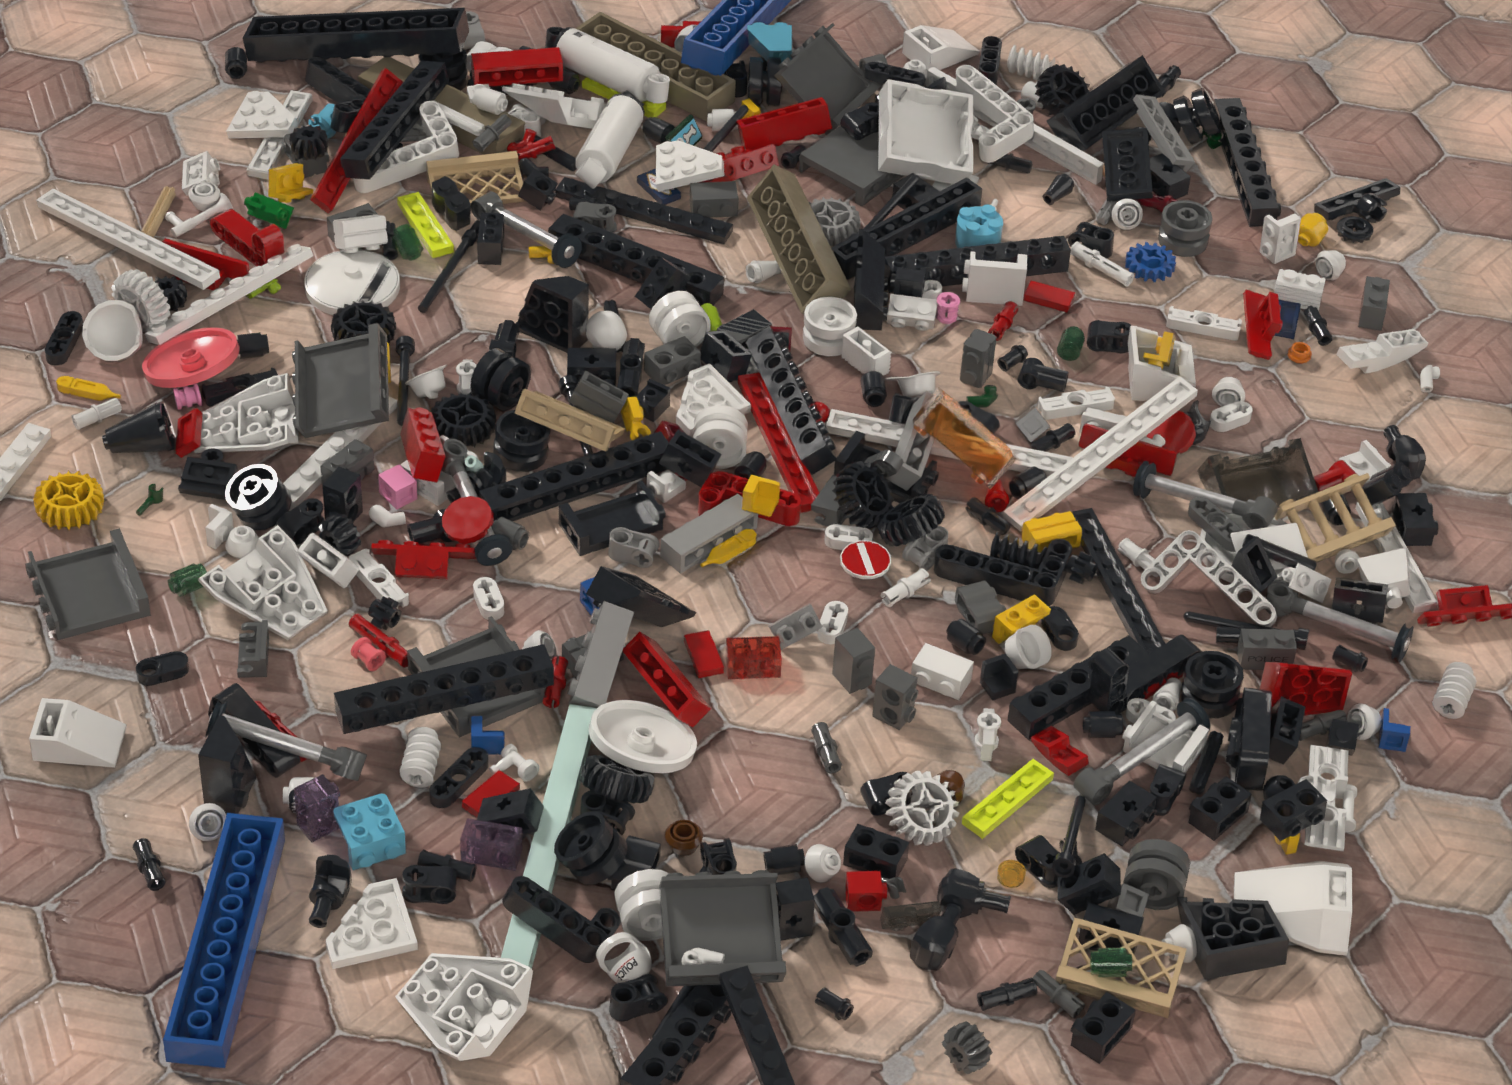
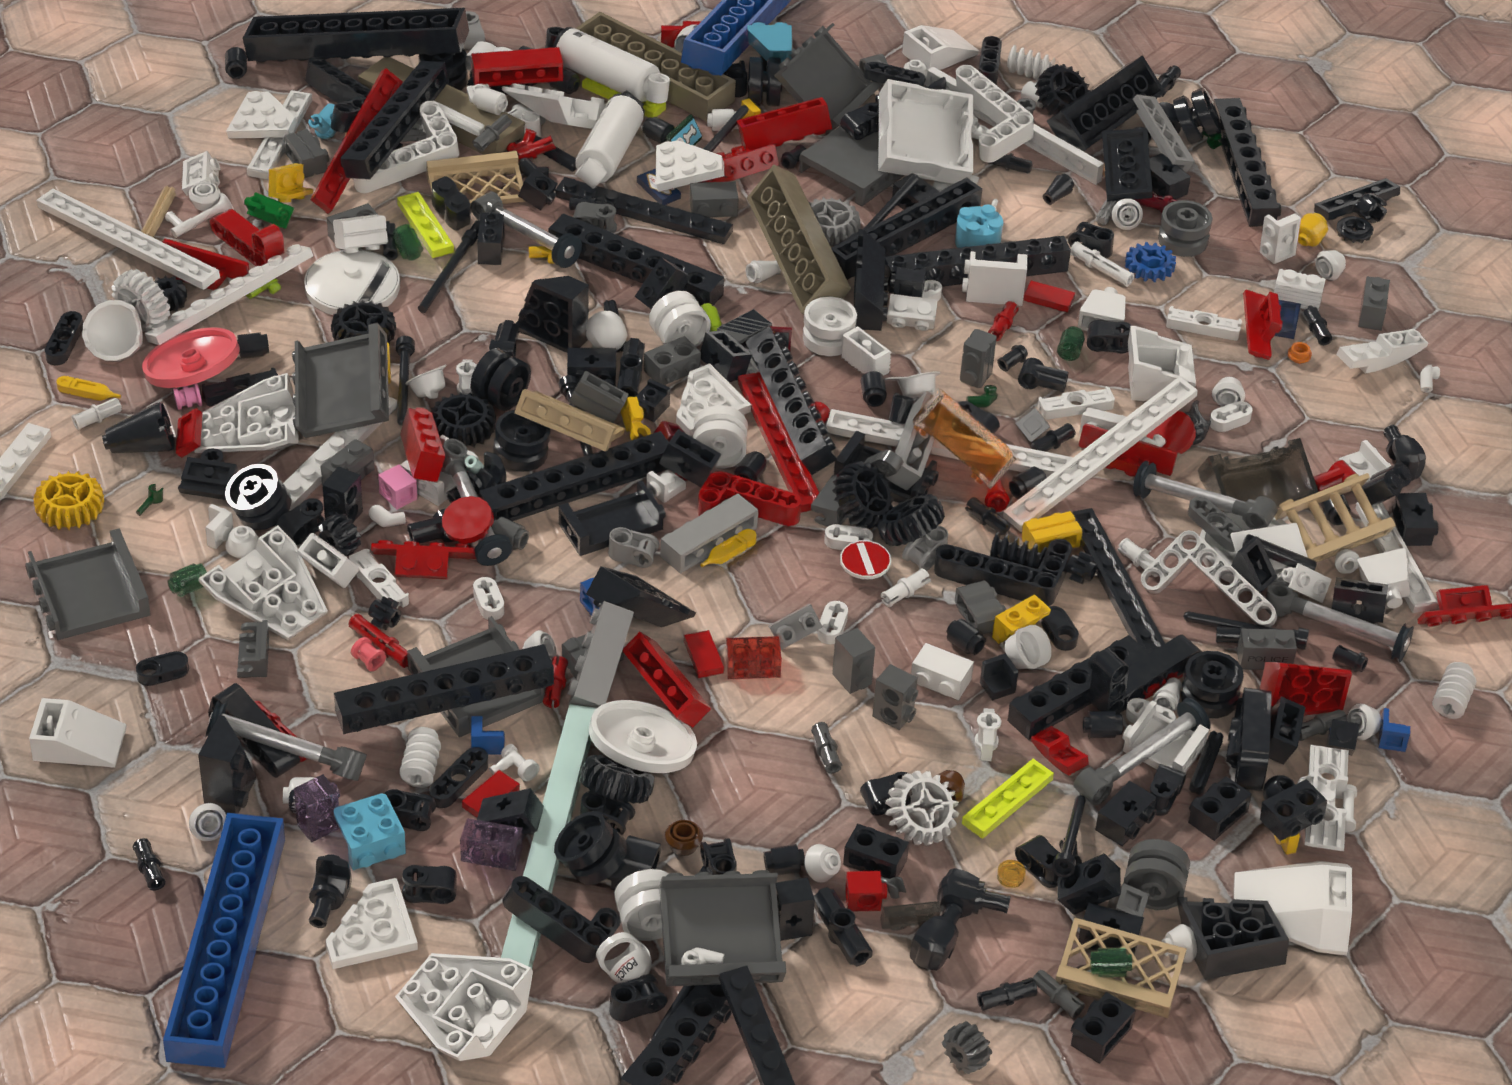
black gear [289,124,328,161] -> none
black pin [417,849,477,882] -> none
yellow panel [742,475,780,517] -> none
black pin [815,987,854,1020] -> none
bright pink bush [936,292,960,324] -> none
yellow bracket [1143,331,1175,370] -> none
none -> black piece [384,789,437,831]
none -> white torso [1077,287,1126,333]

